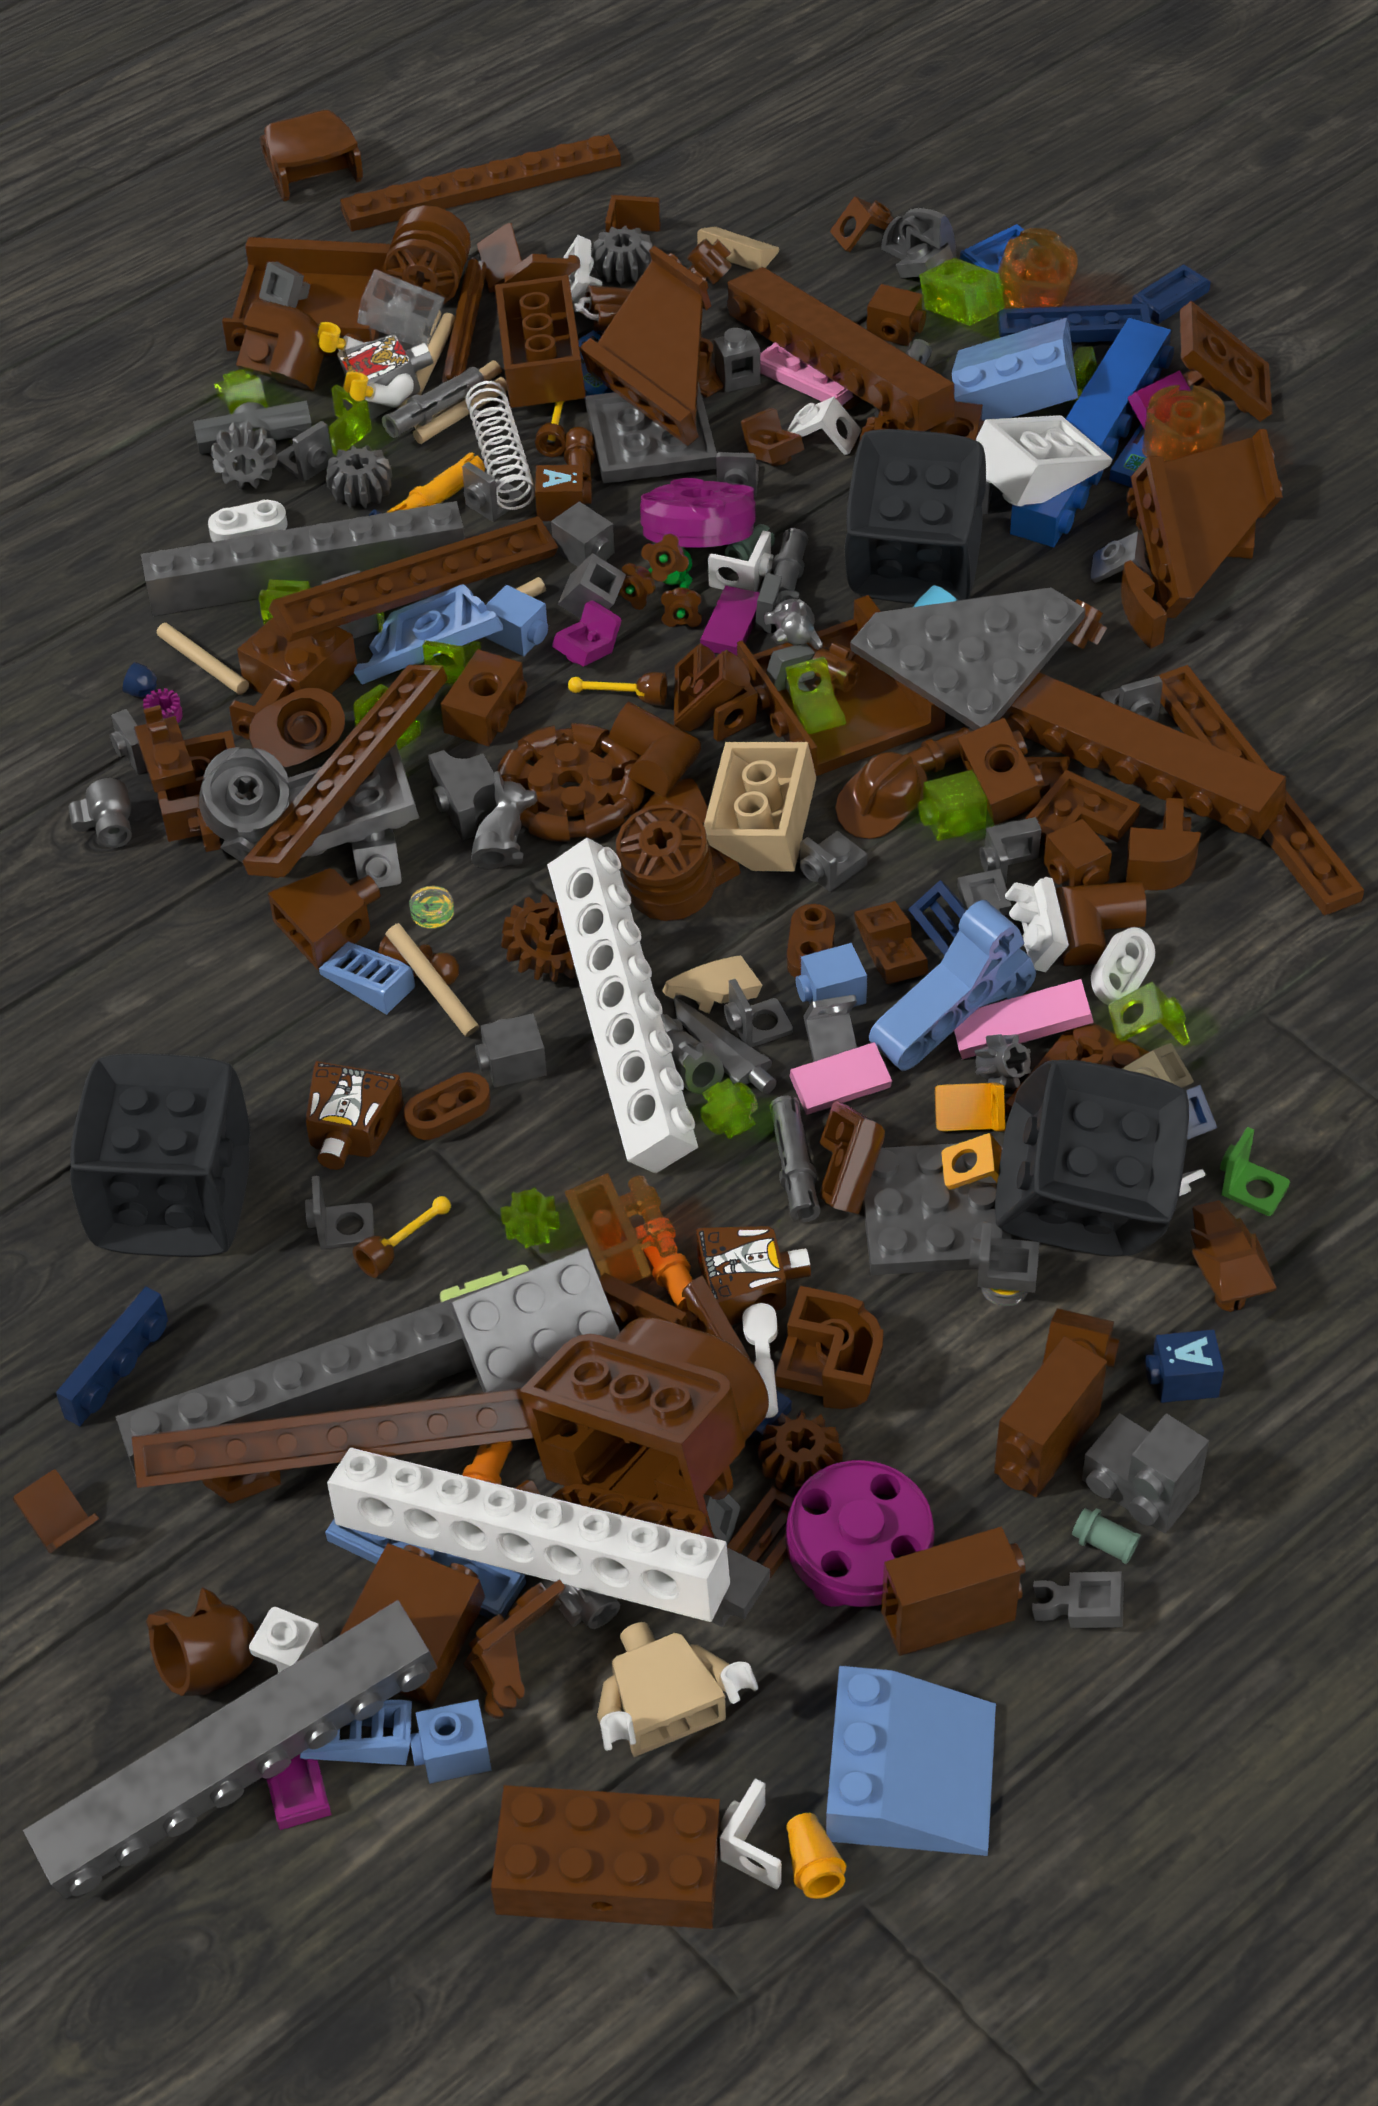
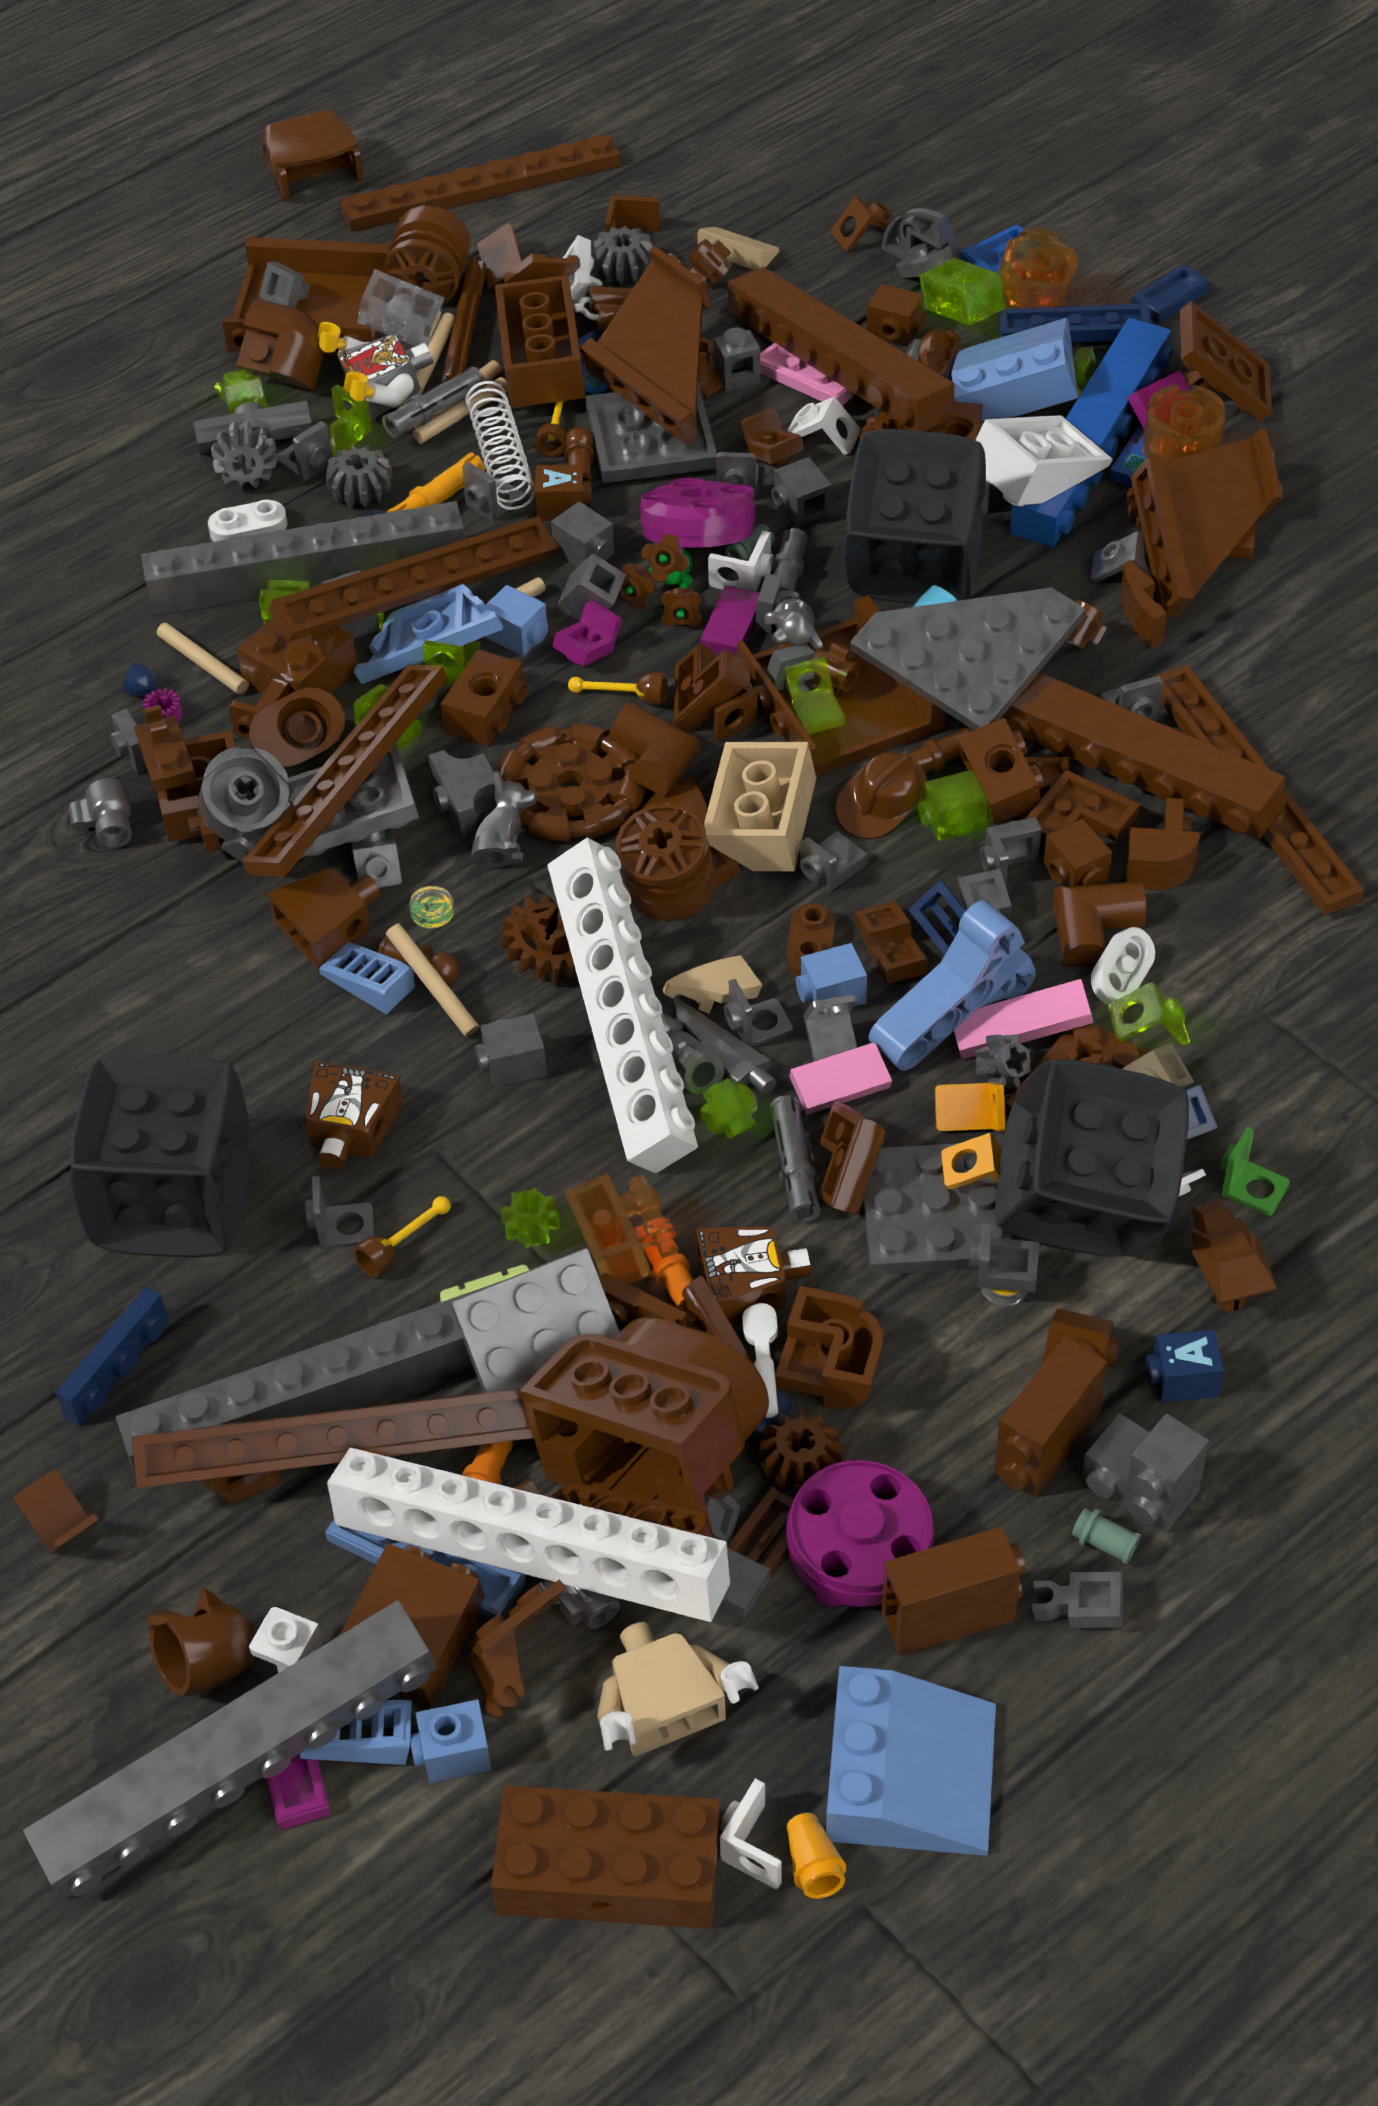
reddish brown plate [404,1072,491,1140] -> none
white plate [1005,877,1069,972] -> none
none -> flat silver brick [771,457,832,527]
none -> reddish brown tile [920,328,961,379]

